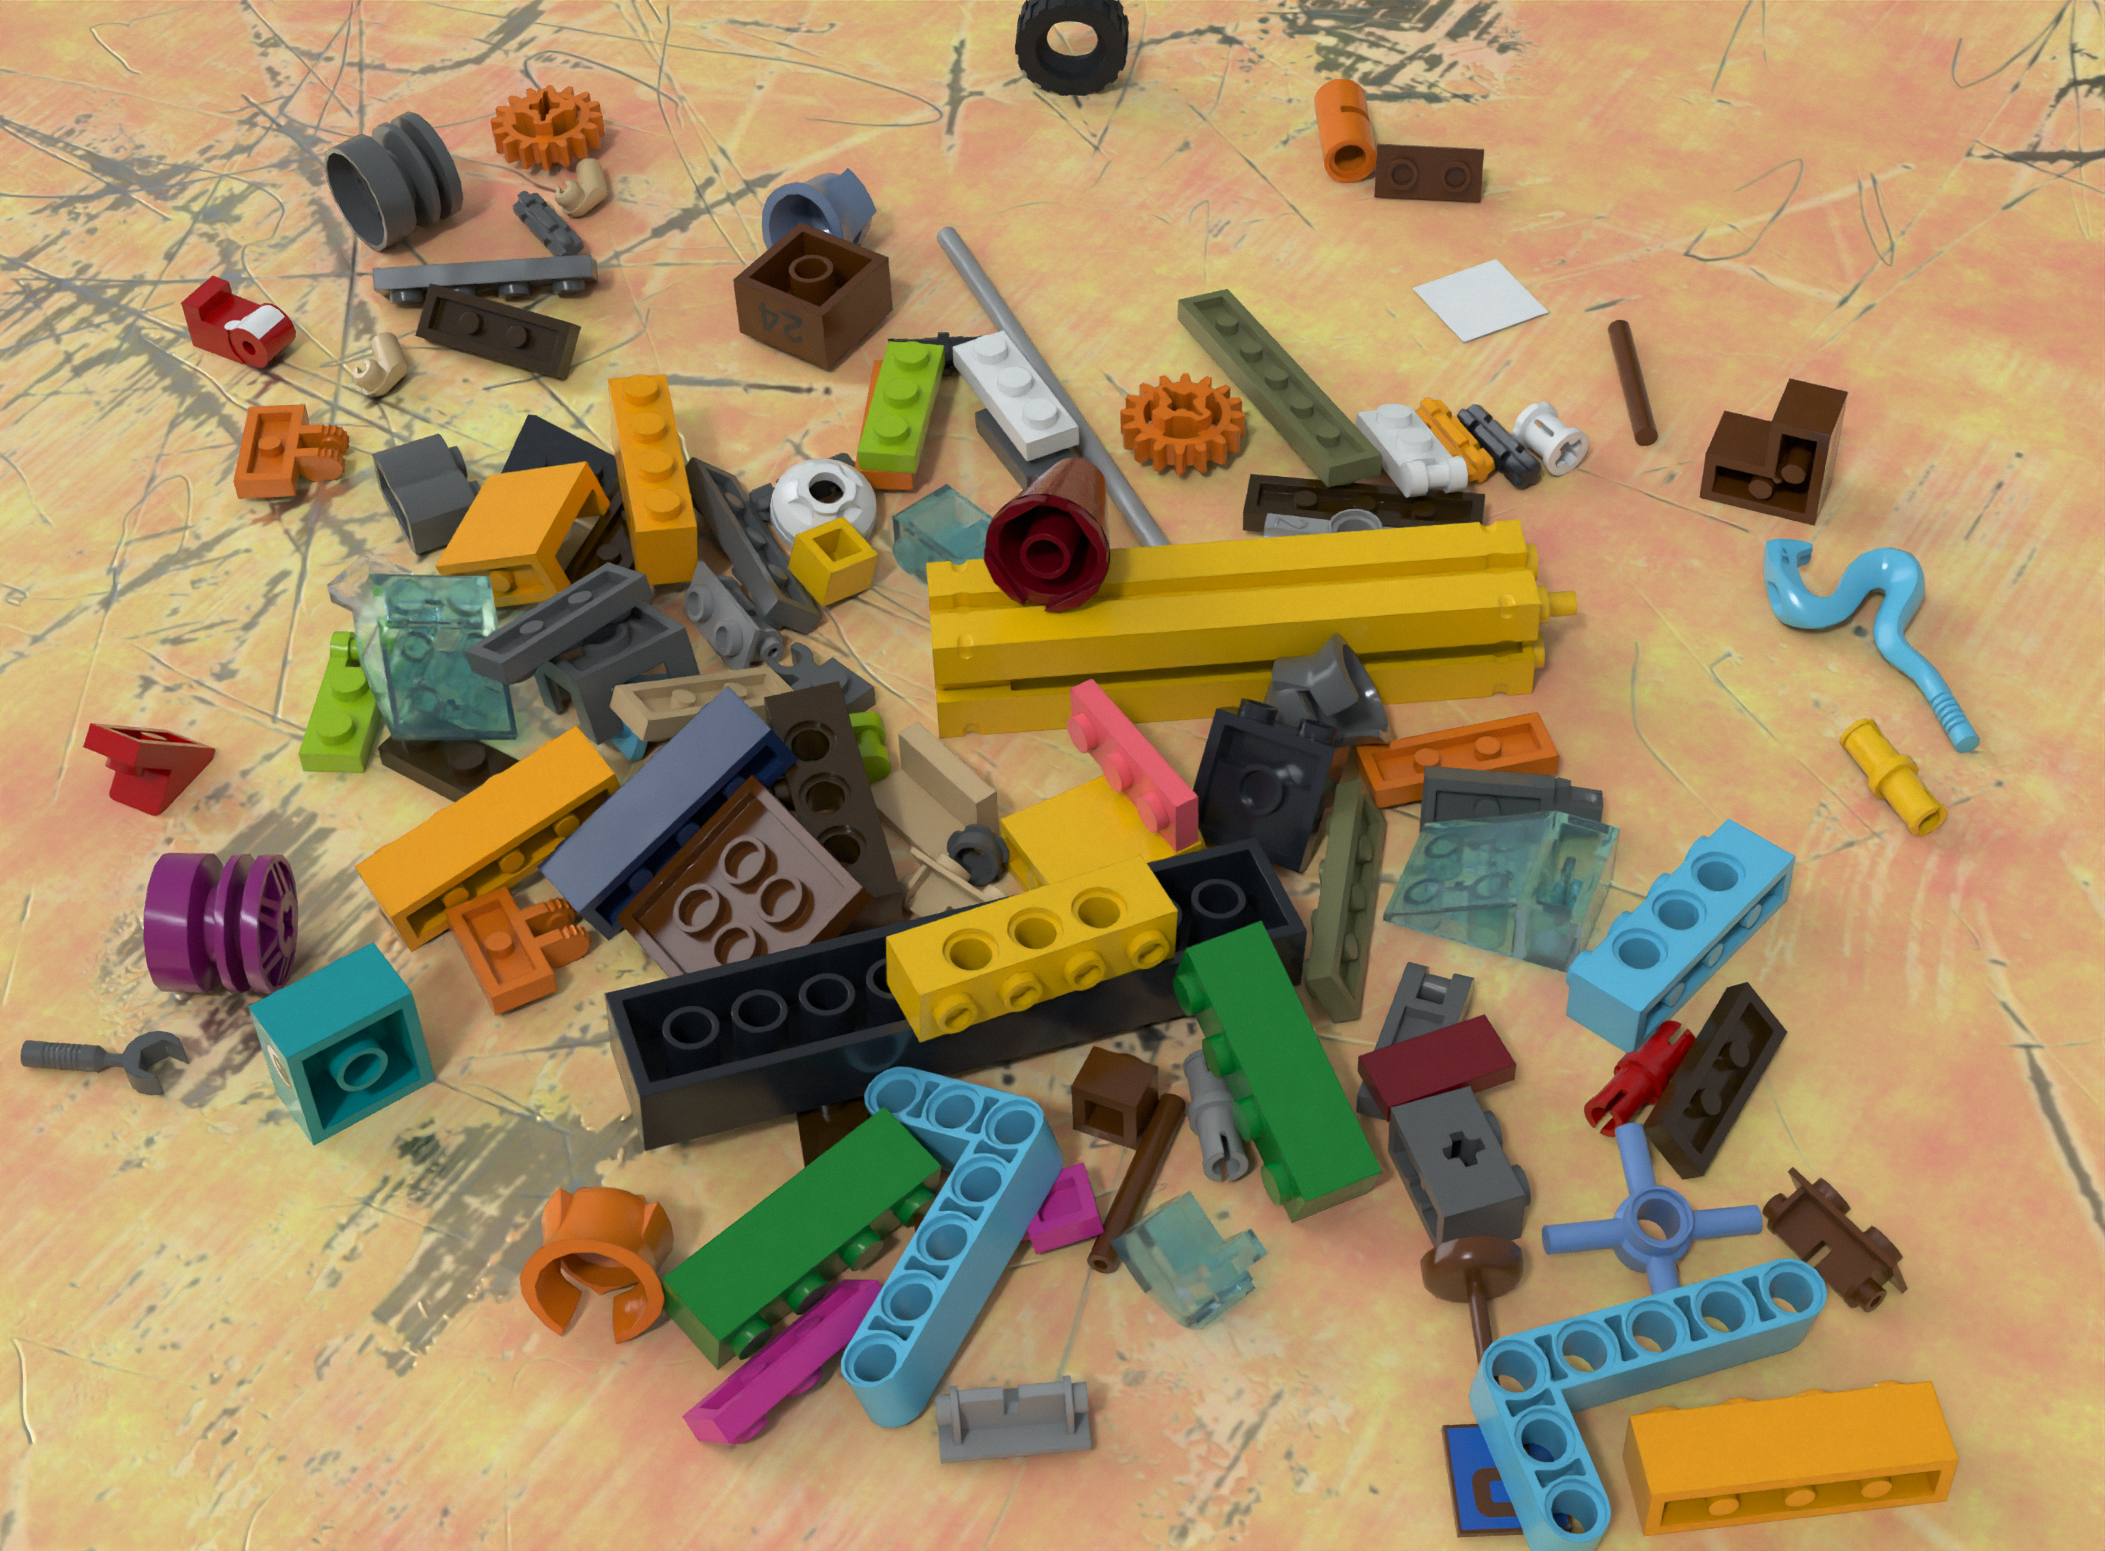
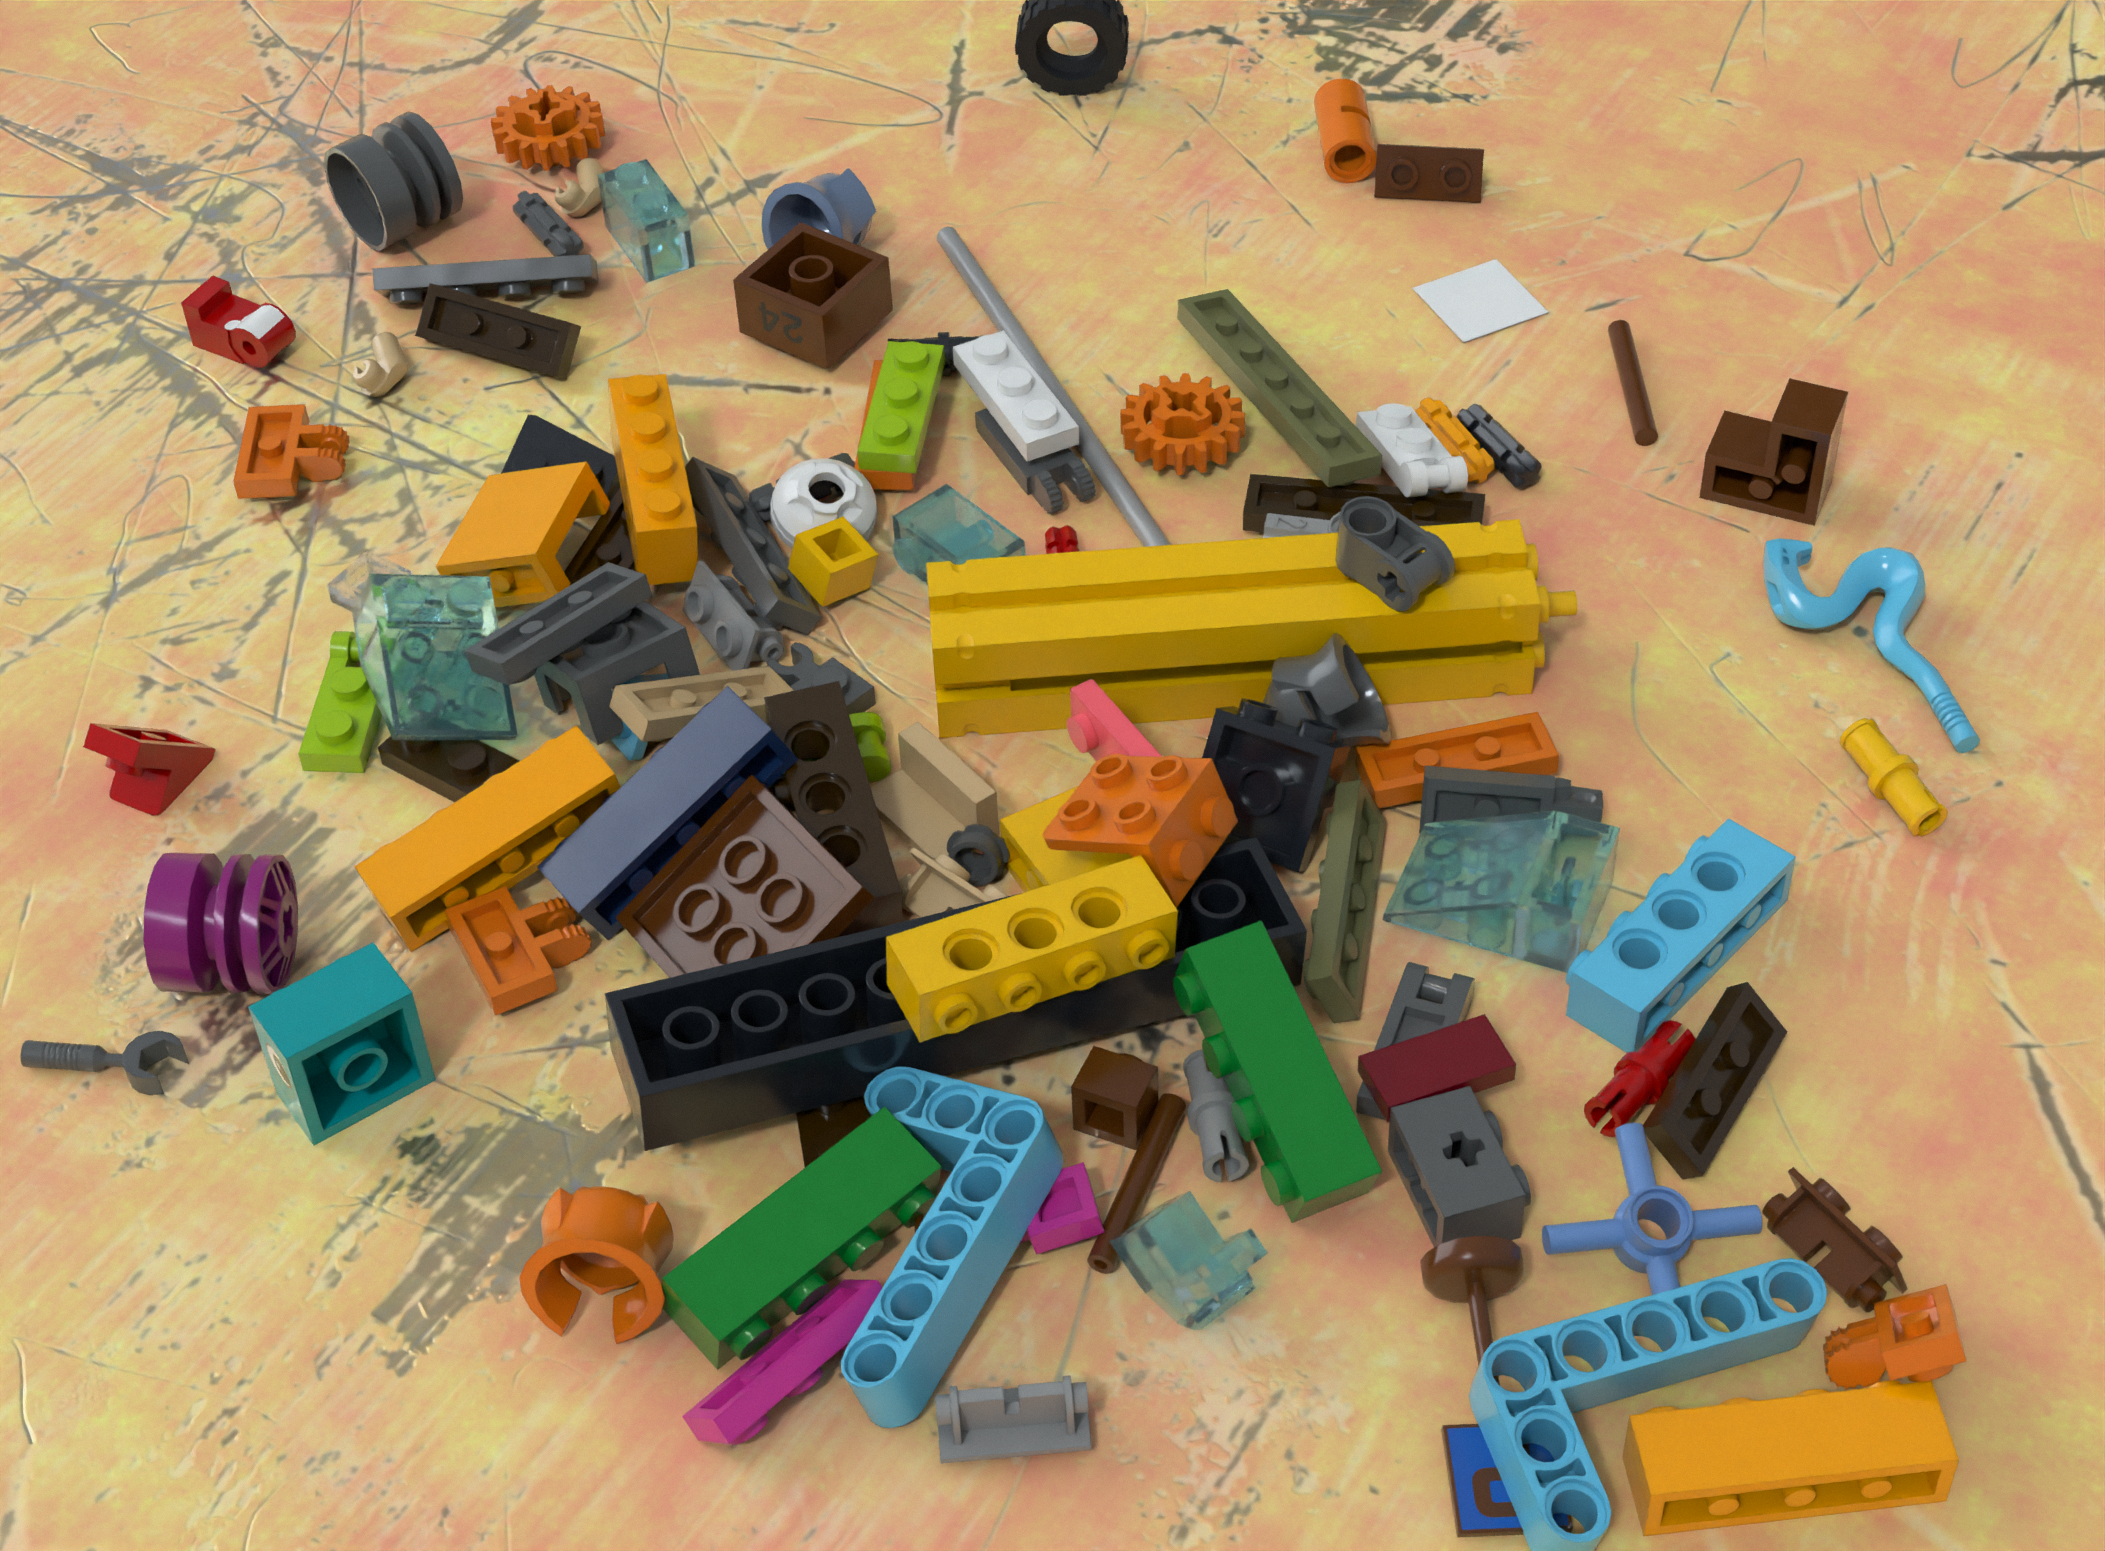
dark grey brick [372,434,481,555] -> none
dark red cone [984,458,1110,612] -> none
white bush [1512,401,1589,476] -> none
none -> clear light blue brick [597,159,695,283]
none -> orange bracket [1043,754,1238,908]
none -> dark grey piece [1335,496,1455,611]
none -> orange hinge [1823,1284,1966,1390]

